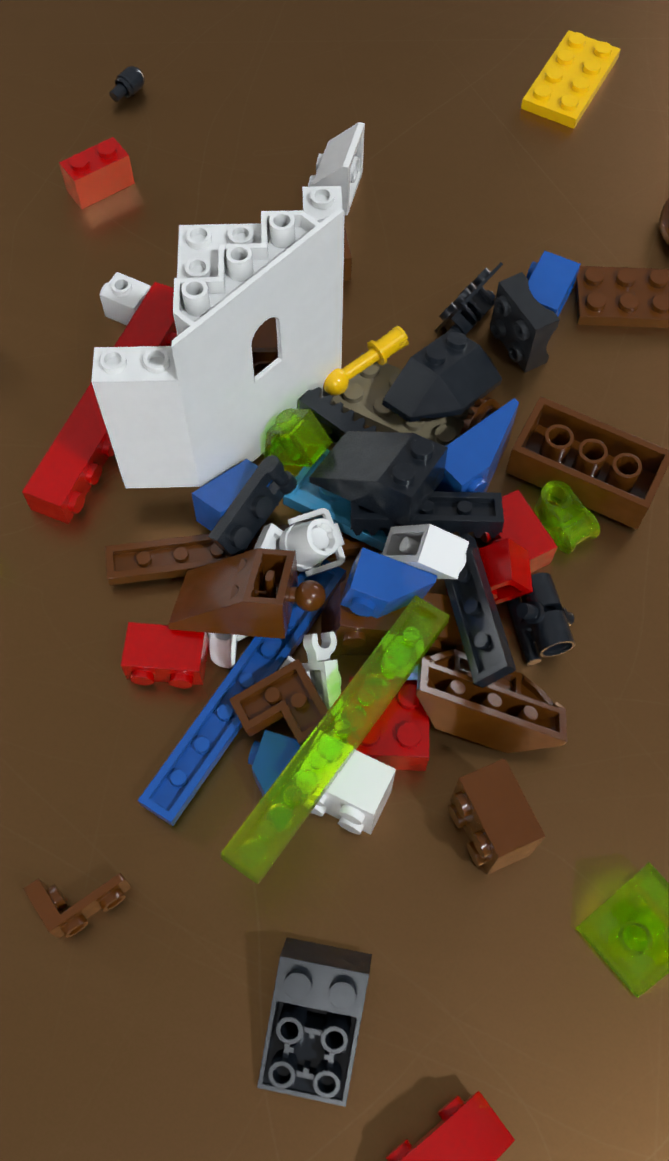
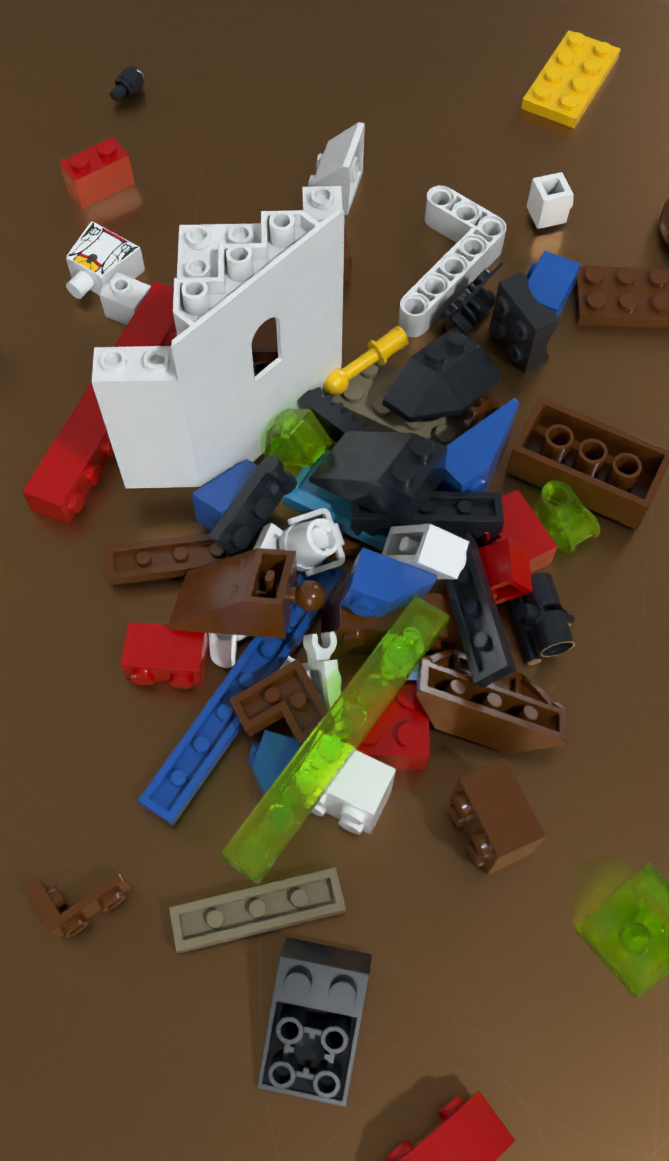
none -> torso [66,221,145,299]
none -> dark tan plate [169,867,346,954]
none -> white beam [398,185,506,337]
none -> white brick [526,172,574,229]

